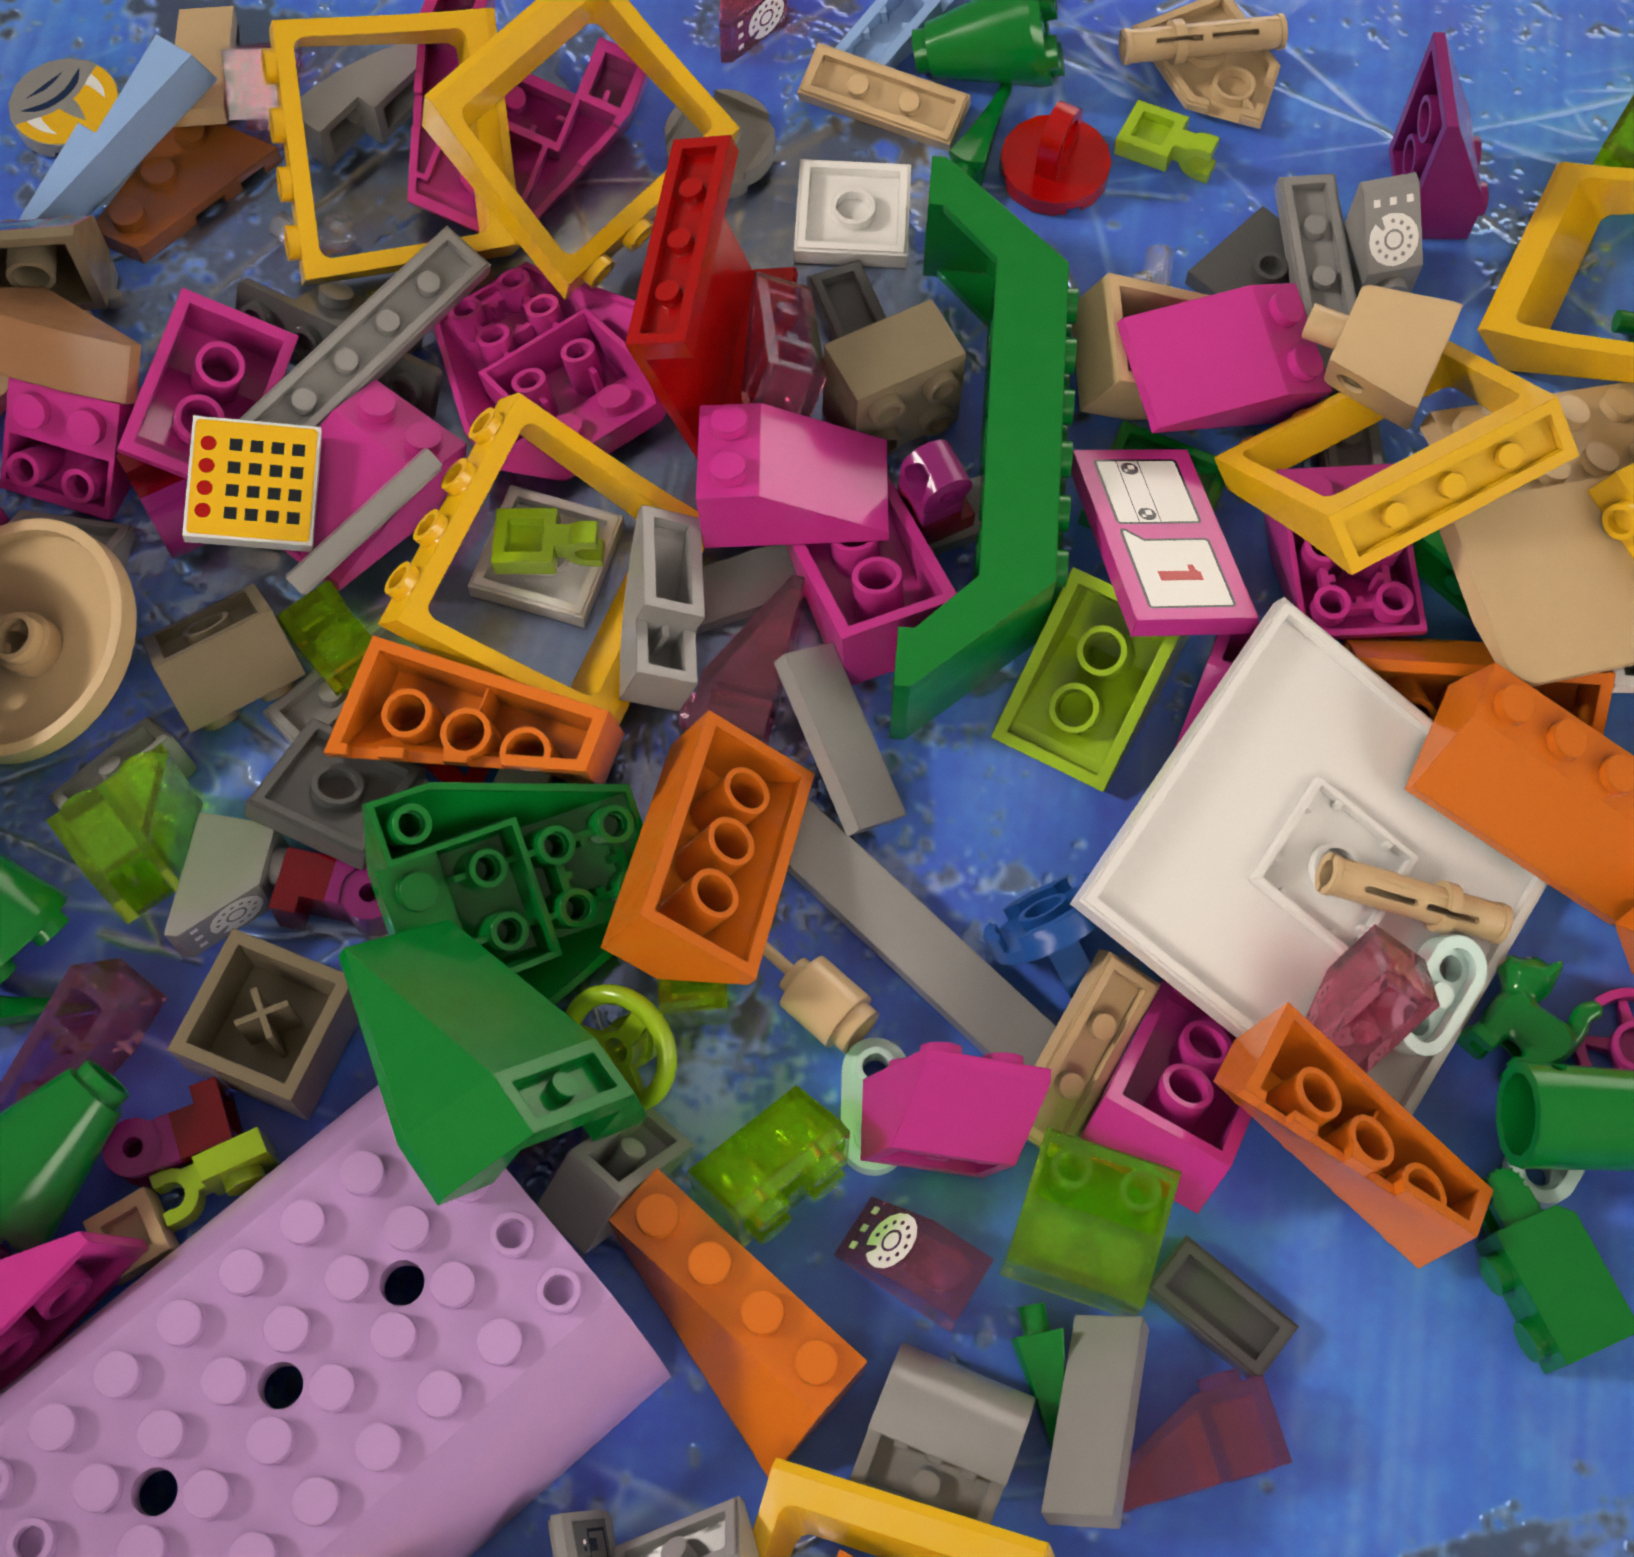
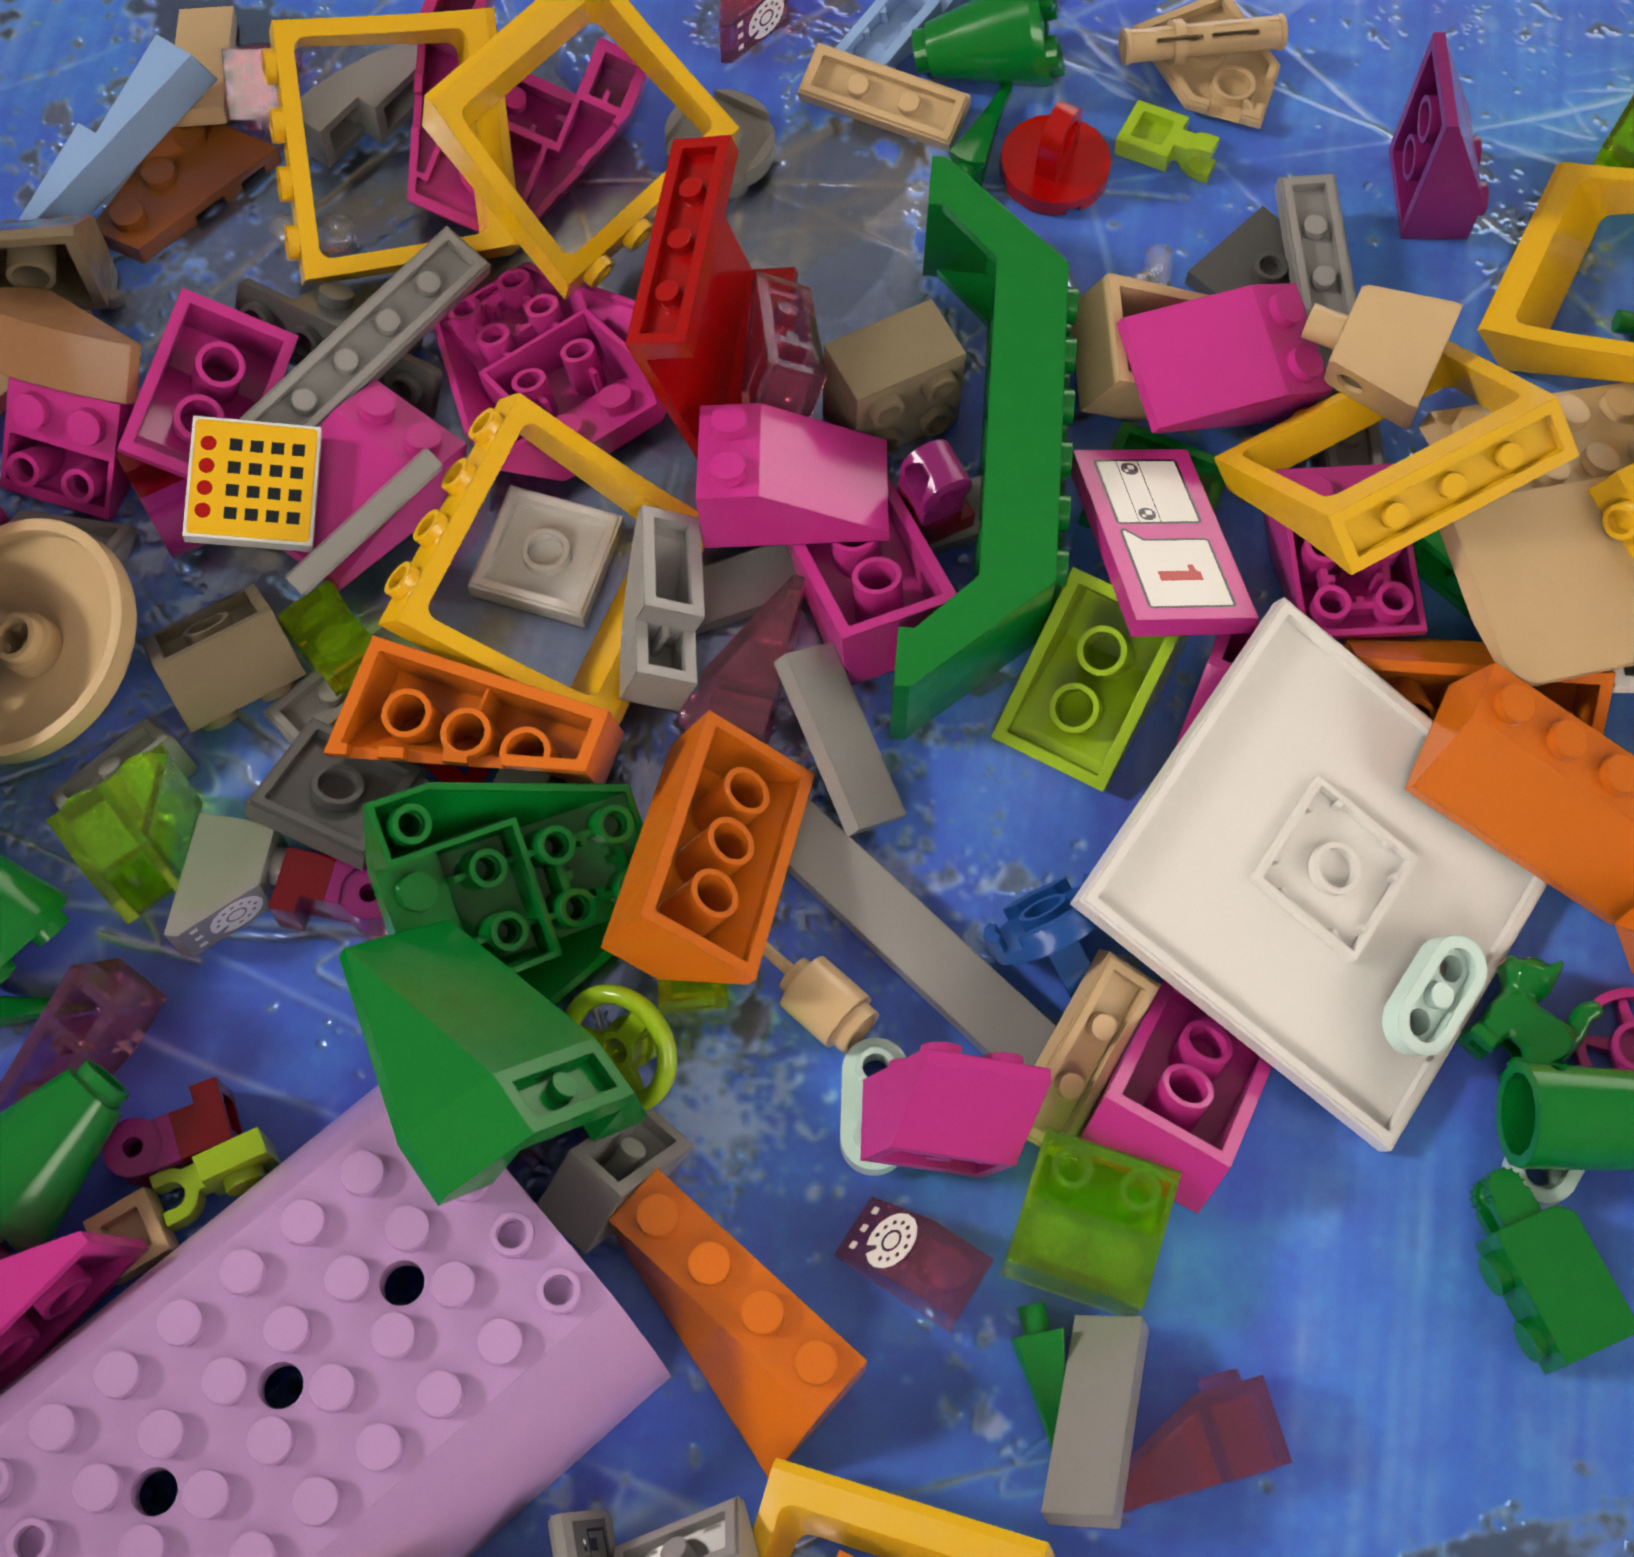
tile [8,58,121,158] -> none
dark tan brick [167,928,359,1121] -> none
lime plate [491,508,605,574] -> none
clear neon green slope [688,1085,850,1247] -> none
white tile [794,159,911,268] -> none
dark grey tile [807,260,886,341] -> none
light grey brick [849,1342,1036,1524] -> none
dark grey tile [1142,1235,1299,1384] -> none
orange wedge [1213,1002,1494,1269] -> none
clear pink slope [1306,924,1440,1073] -> none
tan pin [1315,852,1513,945] -> none
light grey slope [1344,172,1423,298] -> none

